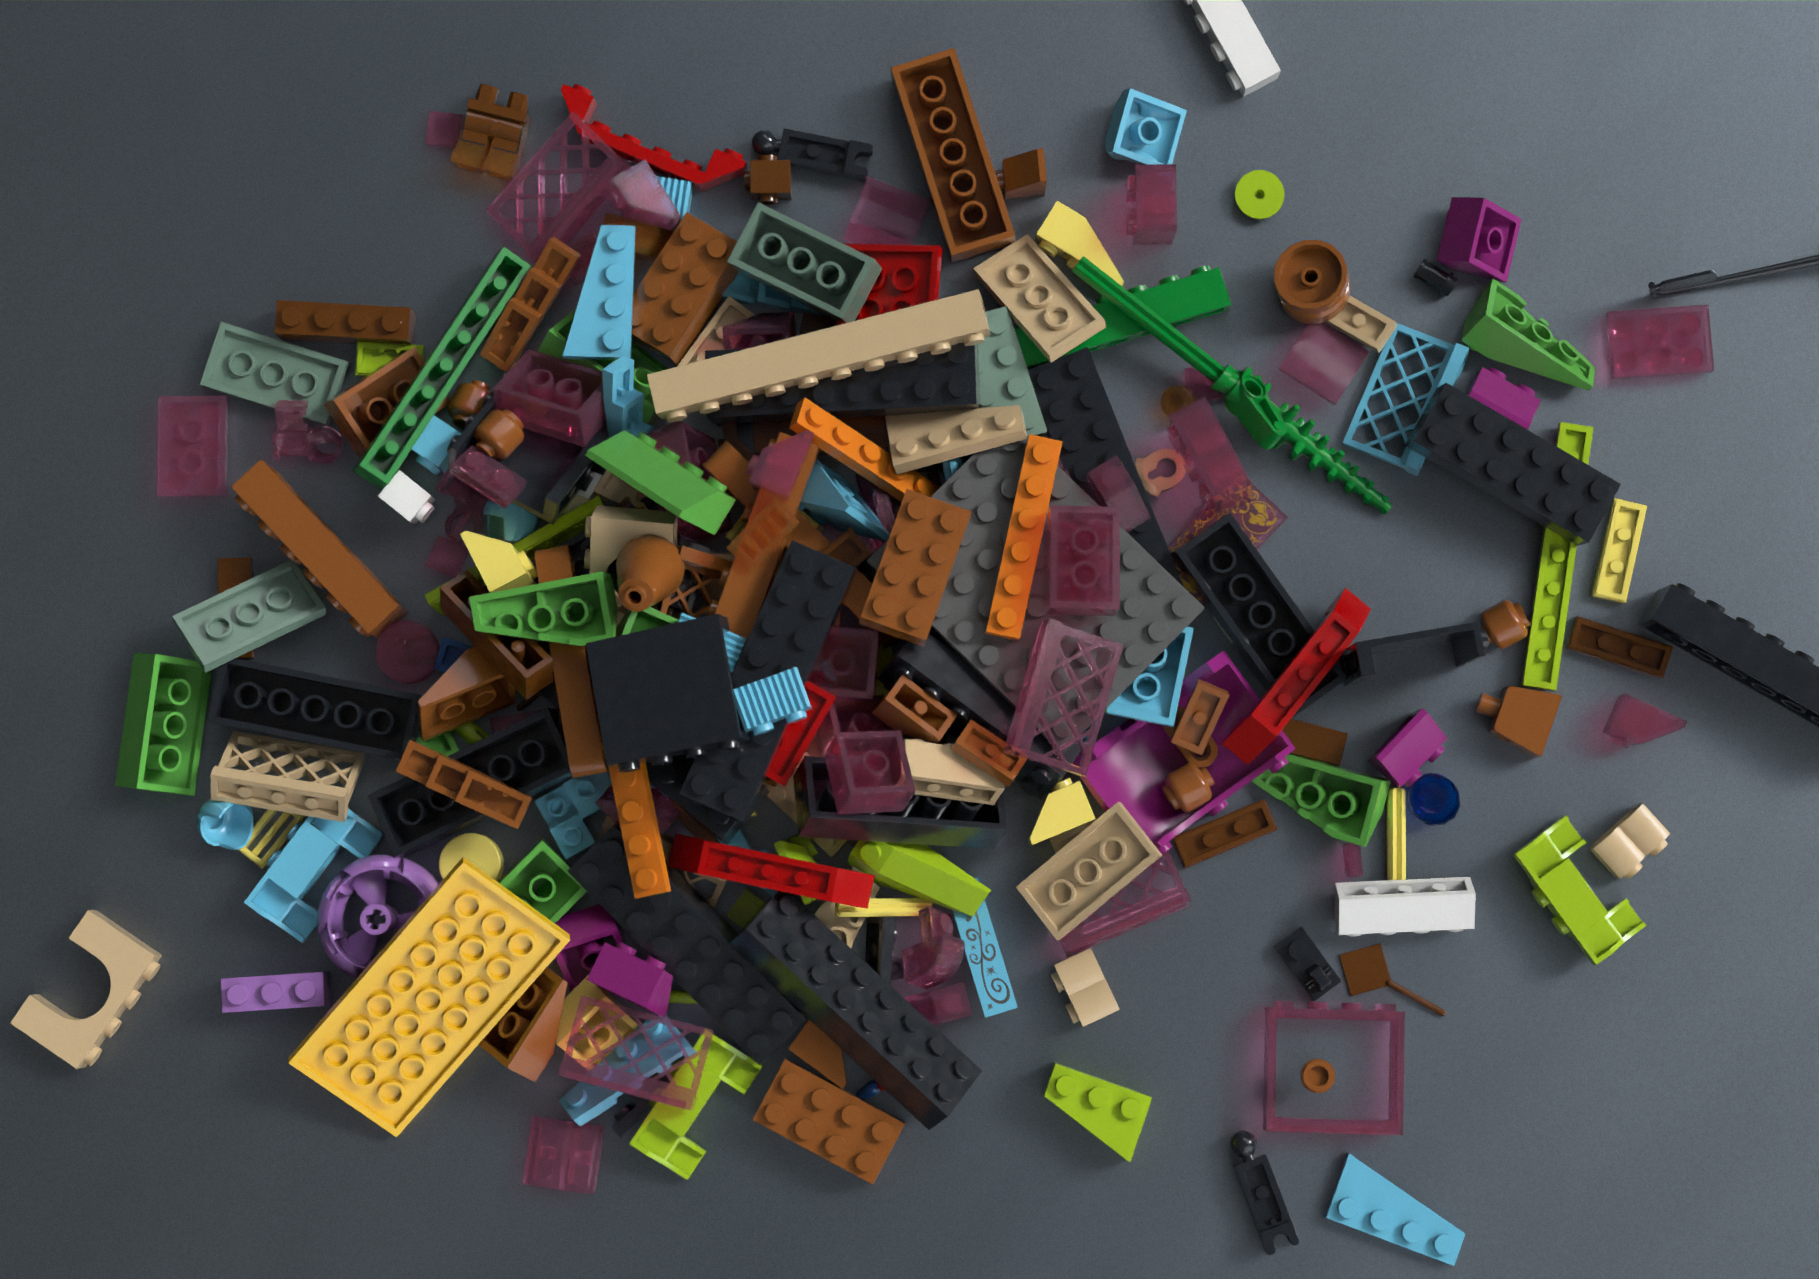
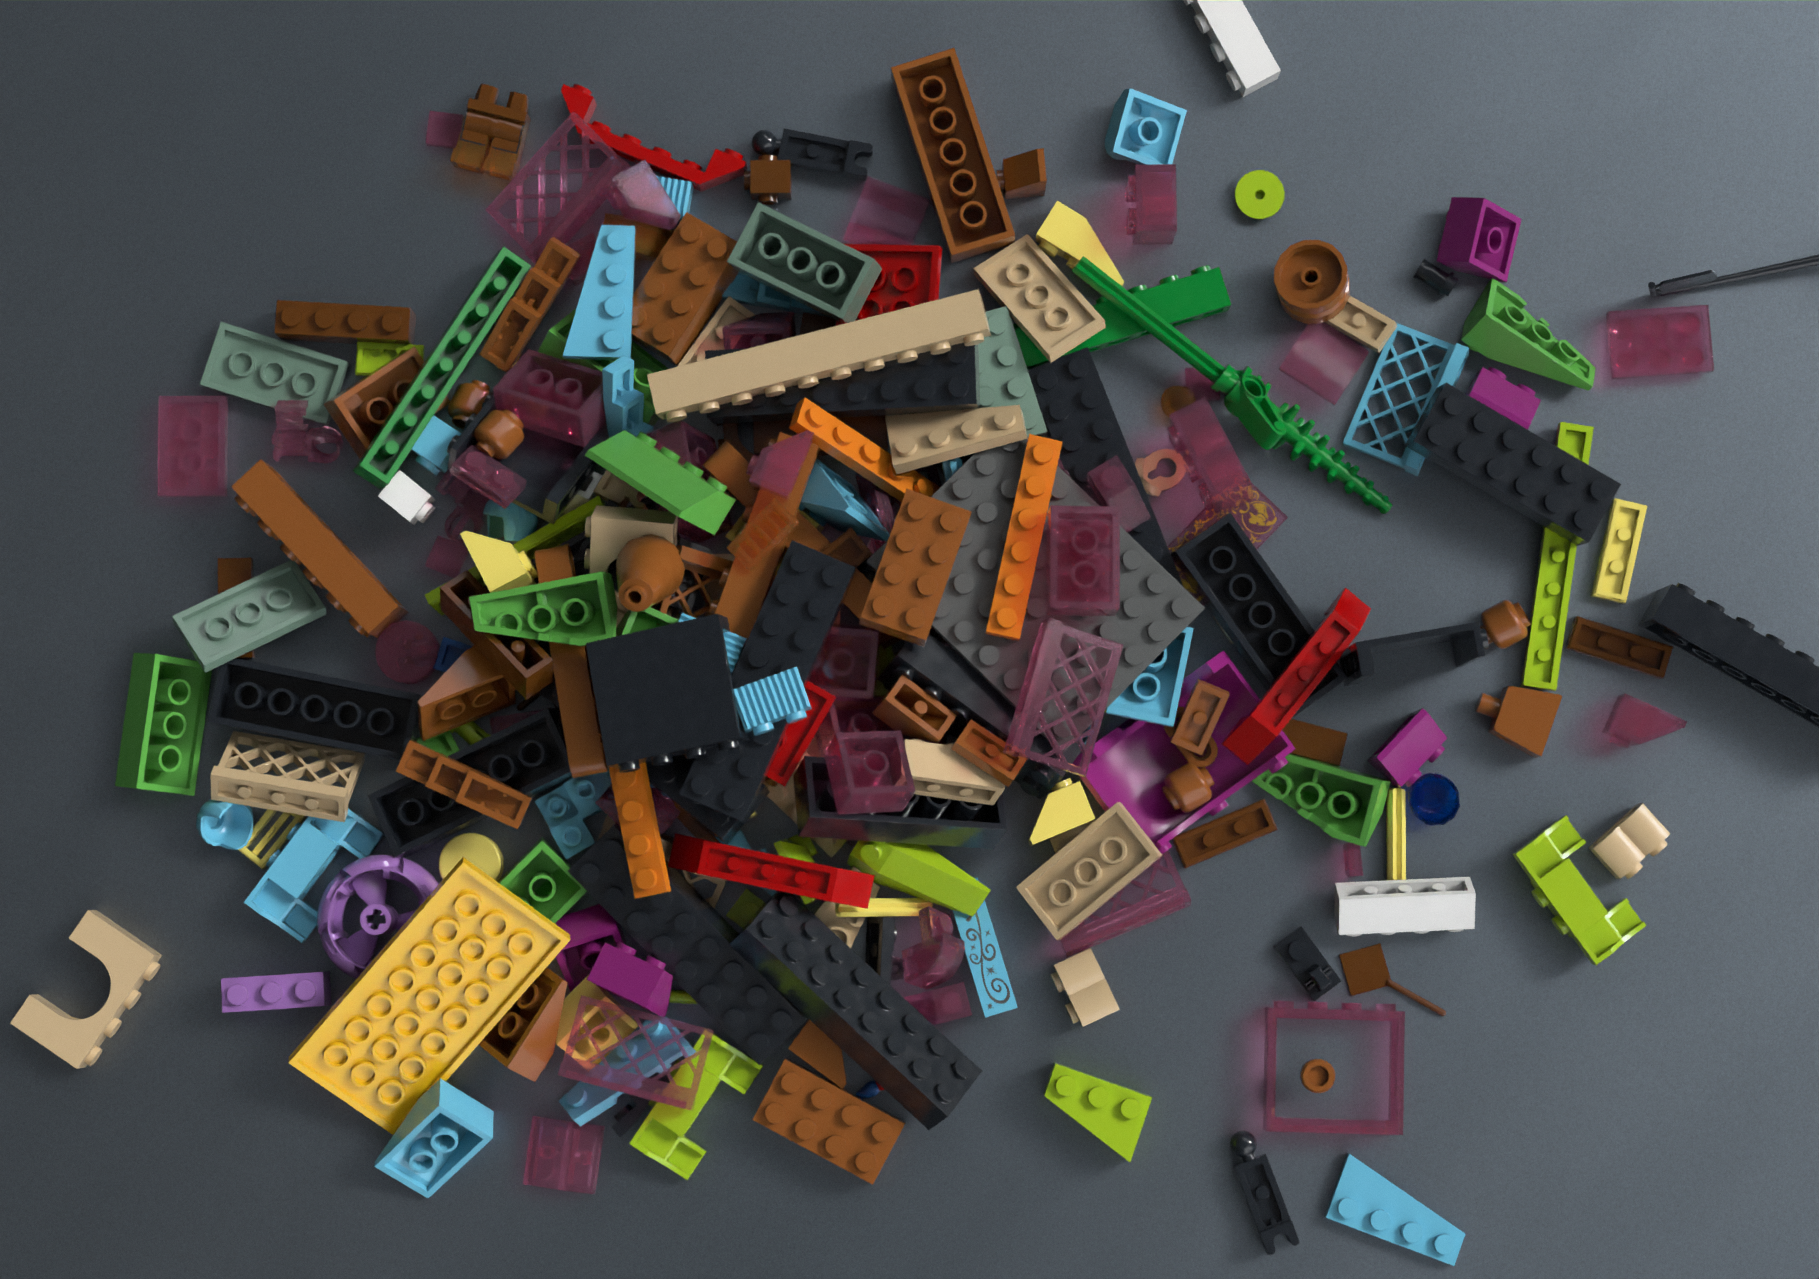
none -> medium azure slope [374,1078,494,1198]

